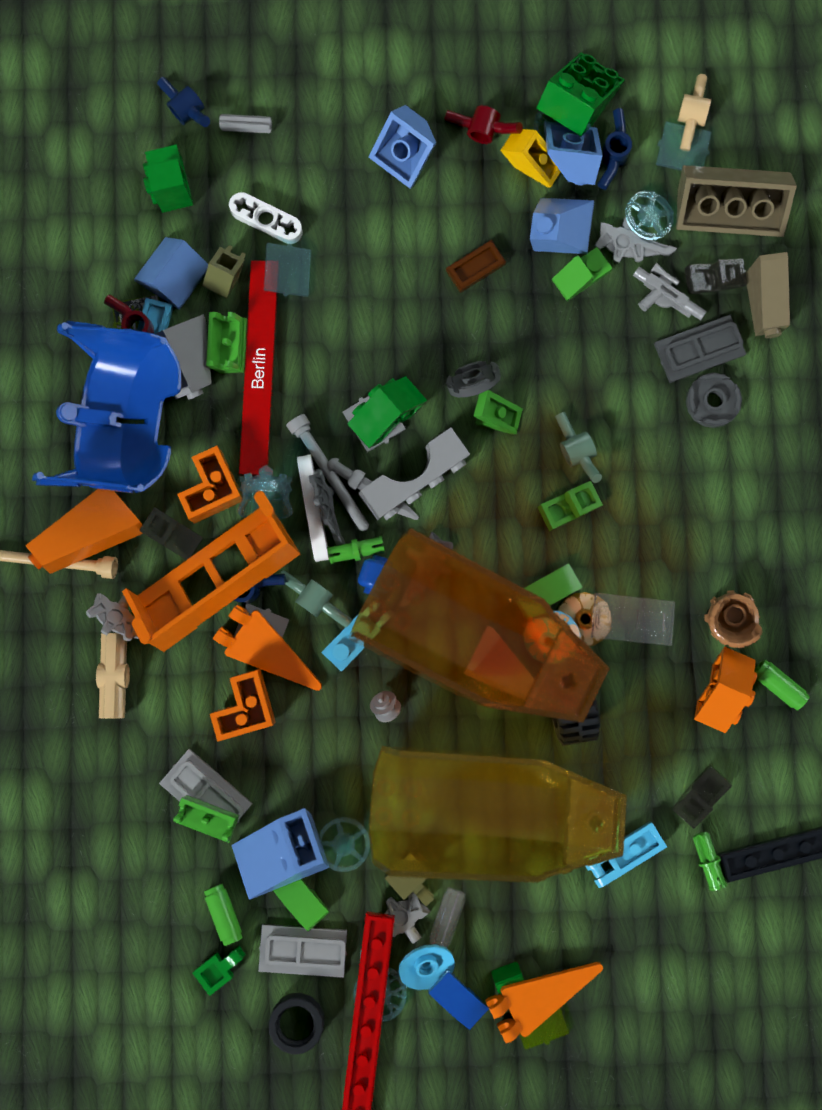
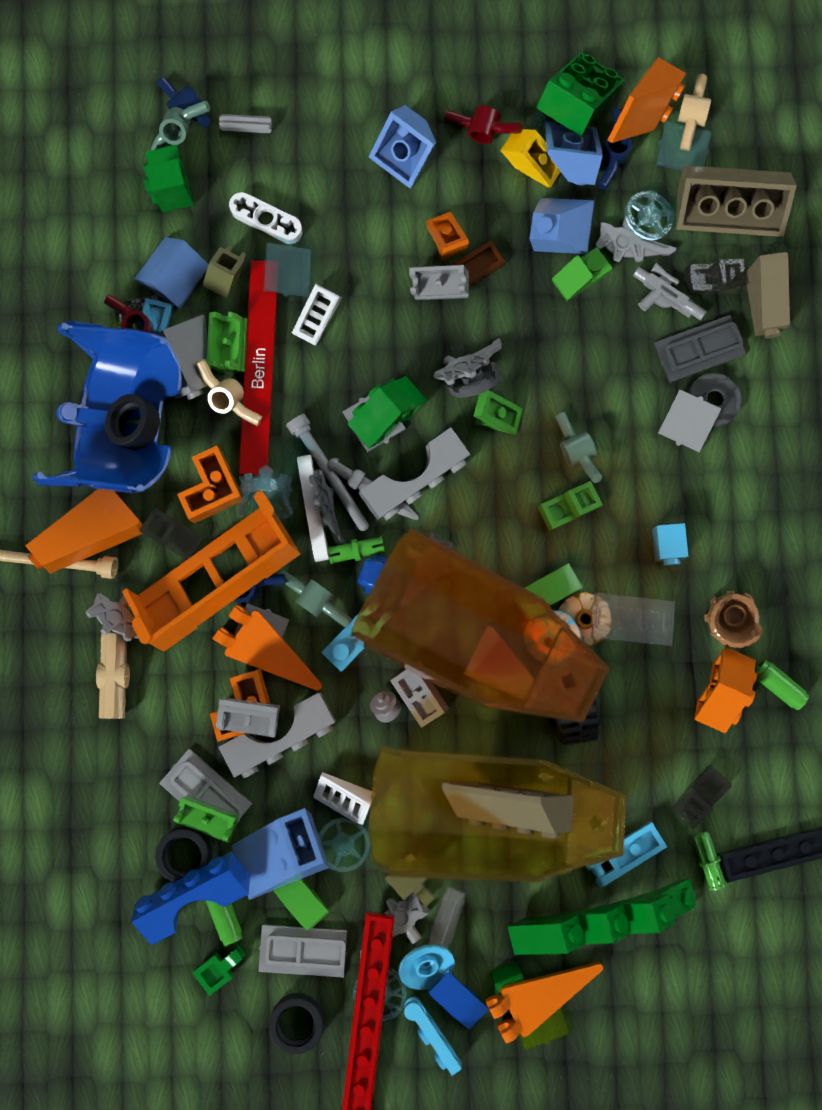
none -> black tyre [105,394,160,451]
none -> blue arch [131,852,250,945]
none -> sand green piece [150,100,210,151]
none -> black tyre [155,826,212,883]
none -> tan piece [195,359,262,426]
none -> light grey hinge [216,697,280,738]
none -> light grey arch [218,692,337,779]
none -> white slope [292,284,342,346]
none -> white slope [313,772,375,825]
none -> light grey hinge [390,662,449,728]
none -> medium azure plate [404,996,462,1076]
none -> light grey hinge [409,265,469,300]
none -> orange slope [426,212,469,261]
none -> light grey piece [433,338,502,385]
none -> dark tan slope [442,782,574,838]
none -> green arch [508,879,697,955]
none -> orange slope [608,57,686,143]
none -> medium azure brick [652,523,688,566]
none -> light grey piece [658,390,721,452]

